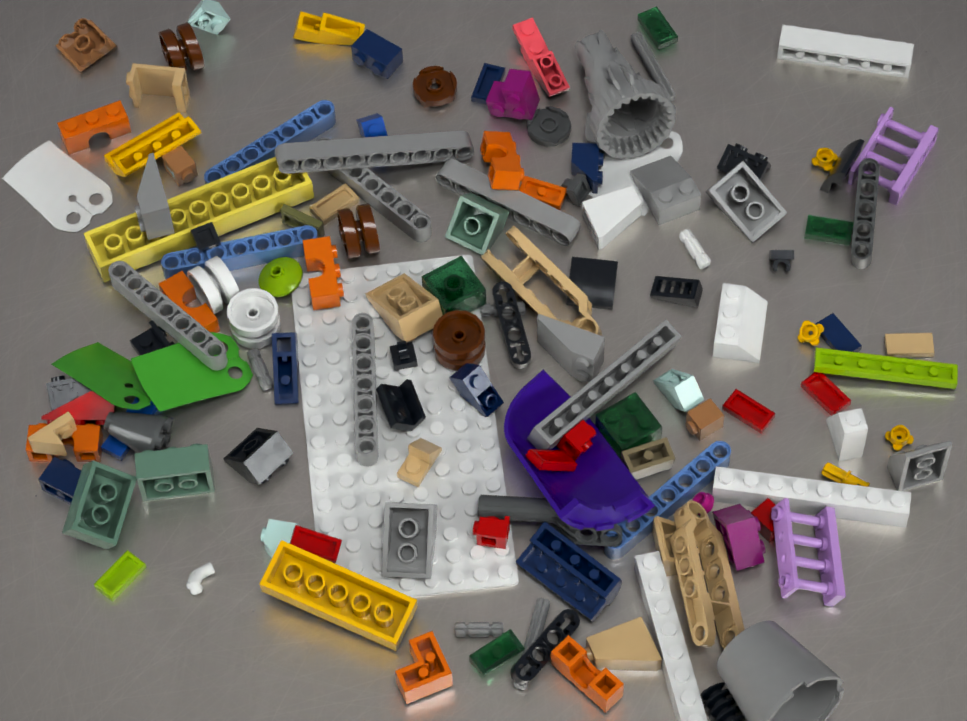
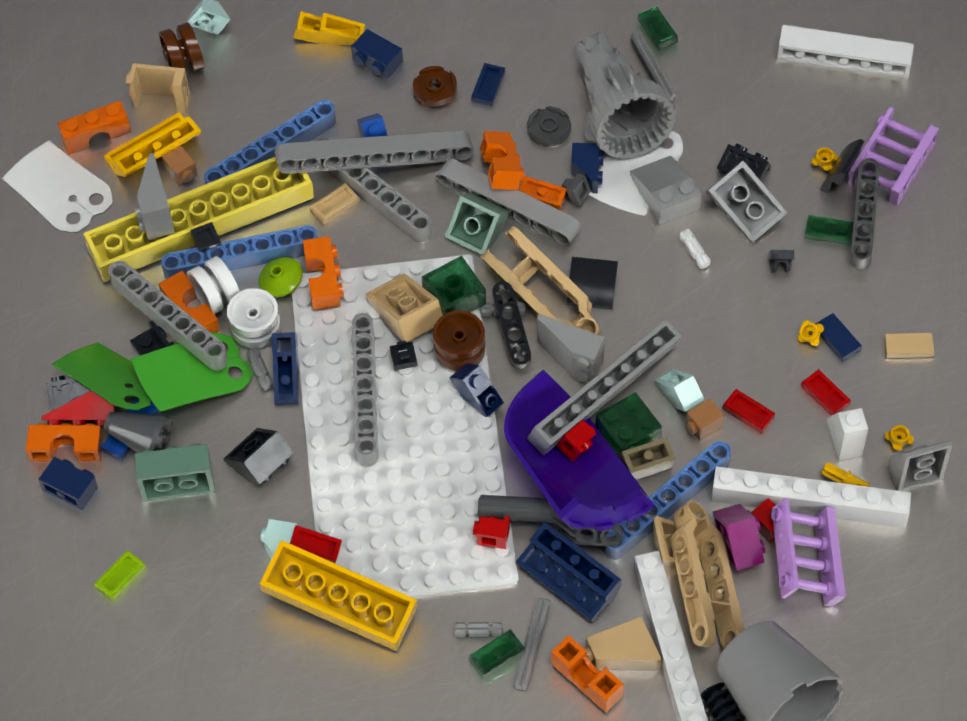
tan slope [28,412,77,456] -> none
medium nougat slope [55,18,117,72] -> none
sand green brick [62,460,137,549] -> none
white arm [186,562,215,595] -> none
olive tile [280,204,325,238] -> none
reddish brown wheel [337,203,380,259] -> none
black bracket [376,379,426,431] -> none
light grey slope [382,502,437,579] -> none
orange brick [395,631,453,704] -> none
tan slope [397,438,442,487] -> none
magenta brick [486,69,540,120] -> none
black beam [510,609,580,685] -> none
coral slope [512,18,570,97] -> none
red tile [525,449,578,471] -> none
white slope [582,185,644,250] -> none
black slope [650,276,703,308] -> none
dark pink plate [692,492,714,516] -> none
white slope [713,283,768,363] -> none
lime plate [814,347,958,389] -> none

